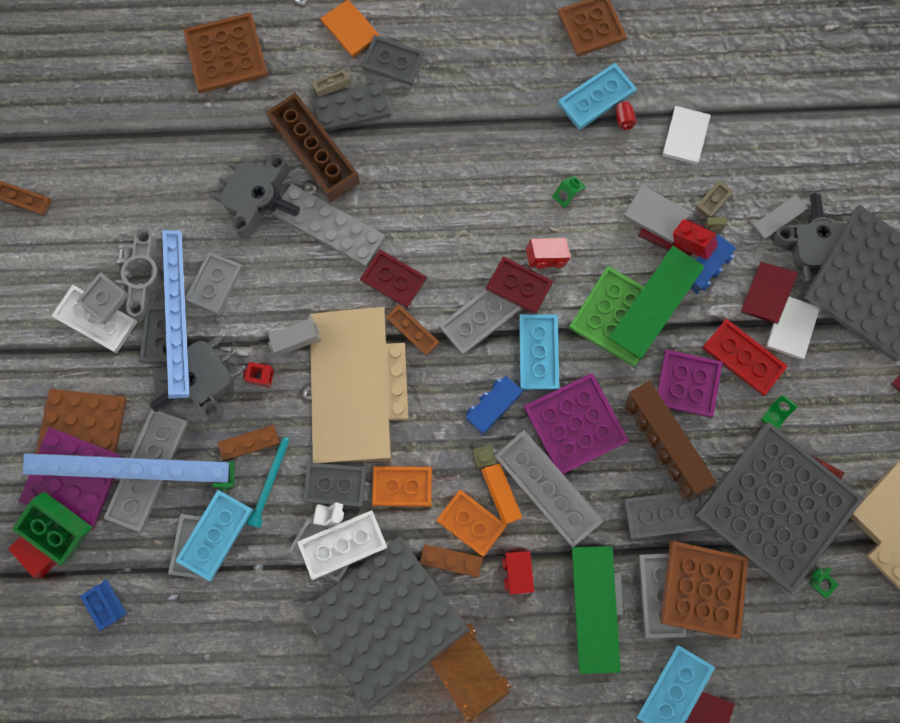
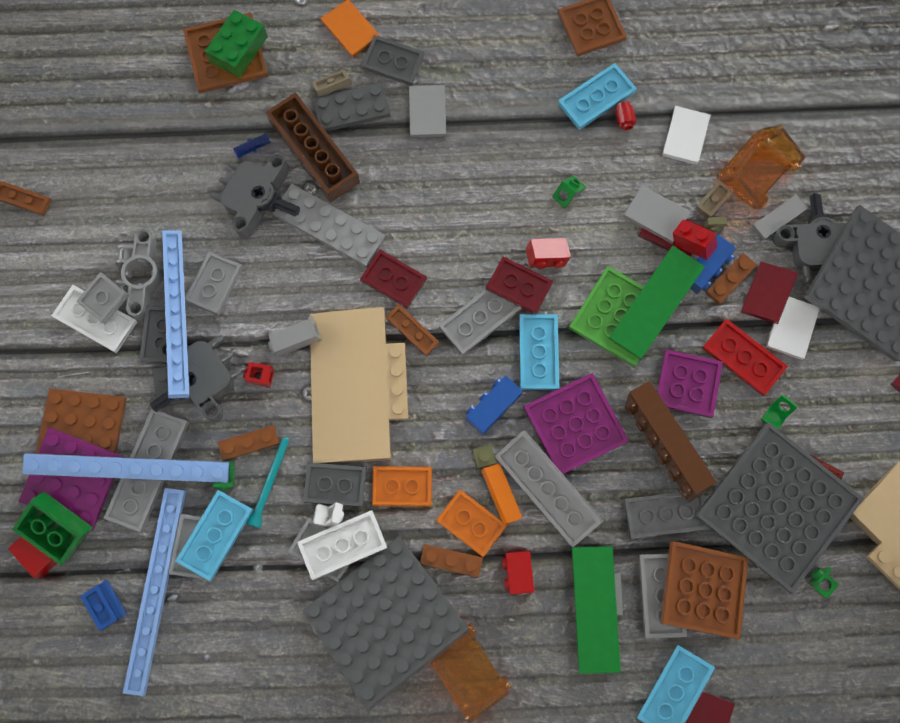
none -> light blue plate [123,488,186,696]
none -> green brick [205,10,268,78]
none -> clear blue pin [233,132,271,159]
none -> light grey tile [409,85,446,138]
none -> dark orange plate [705,253,757,305]
none -> clear orange windscreen [717,124,806,209]

